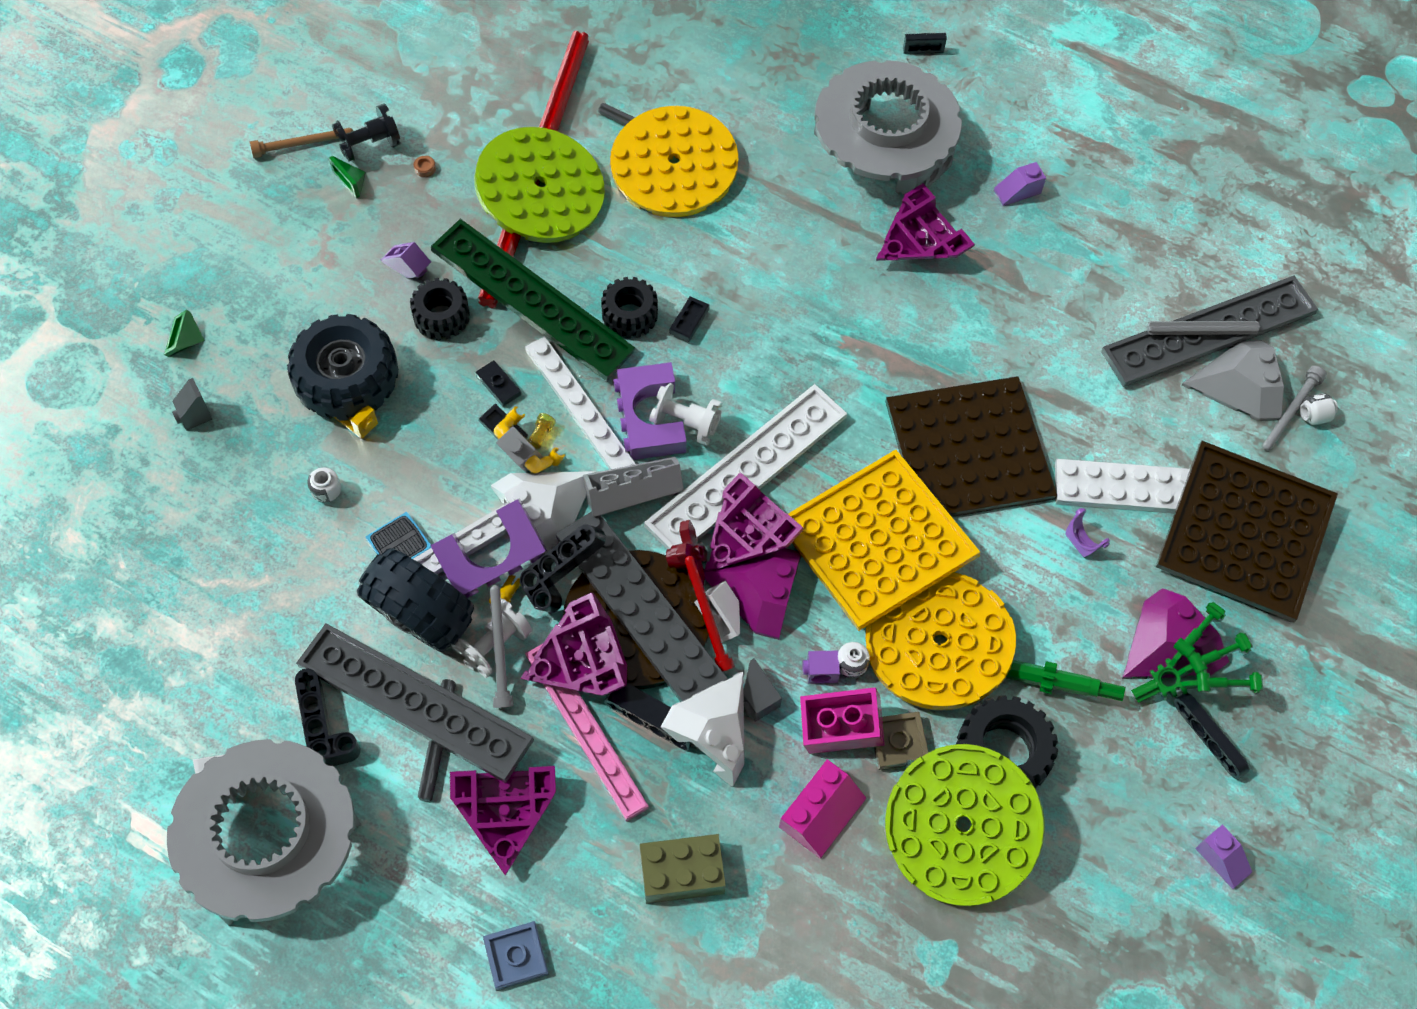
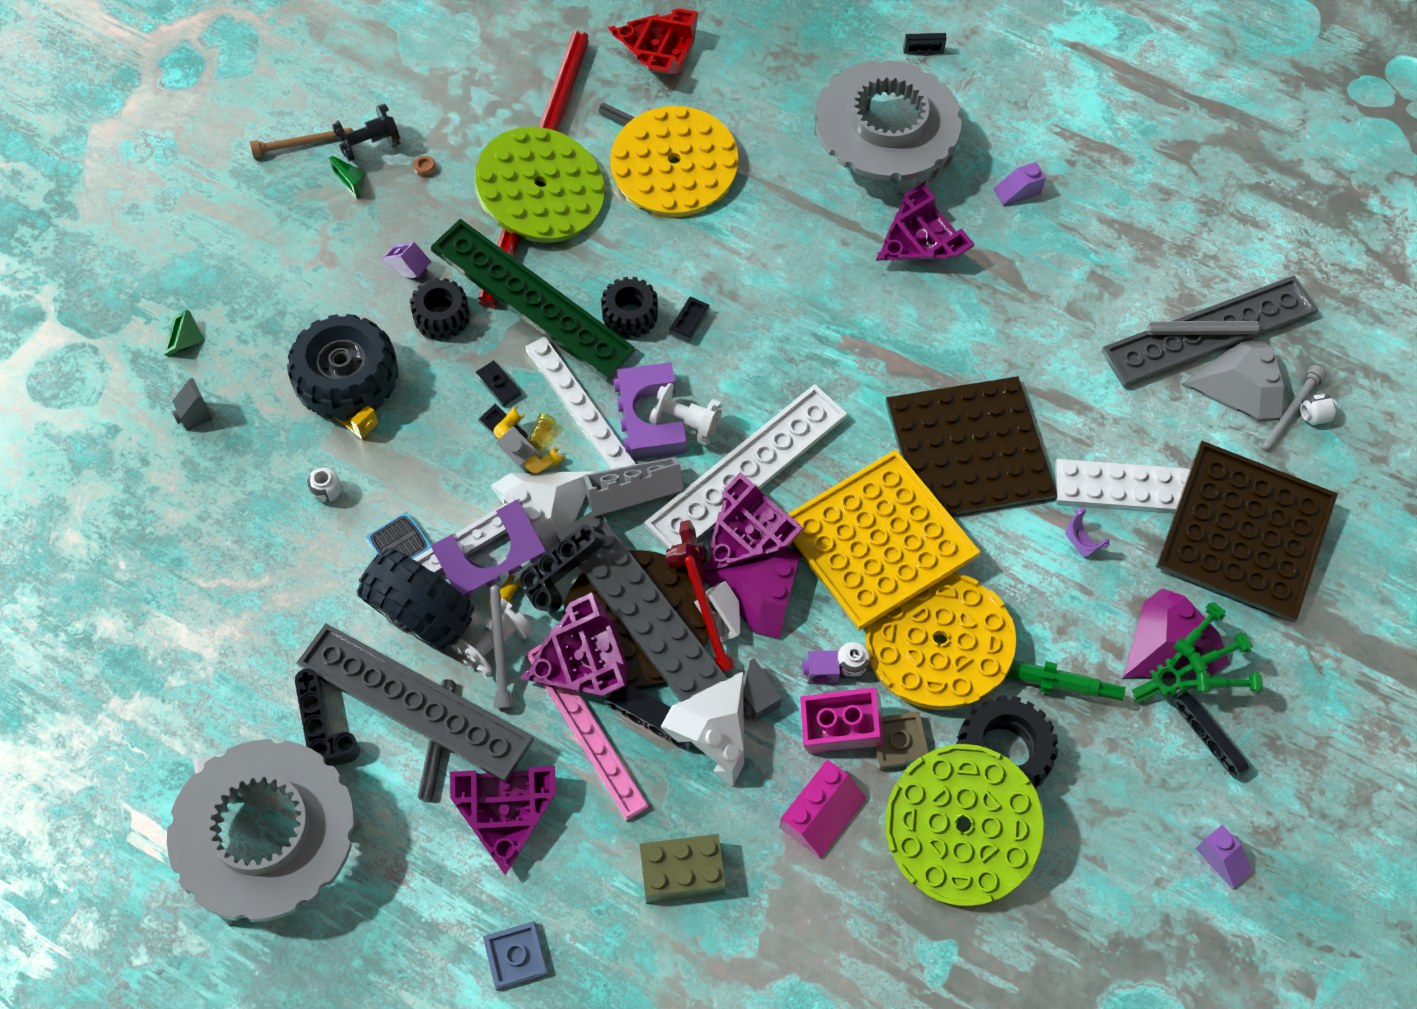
none -> red wedge [607,8,698,74]

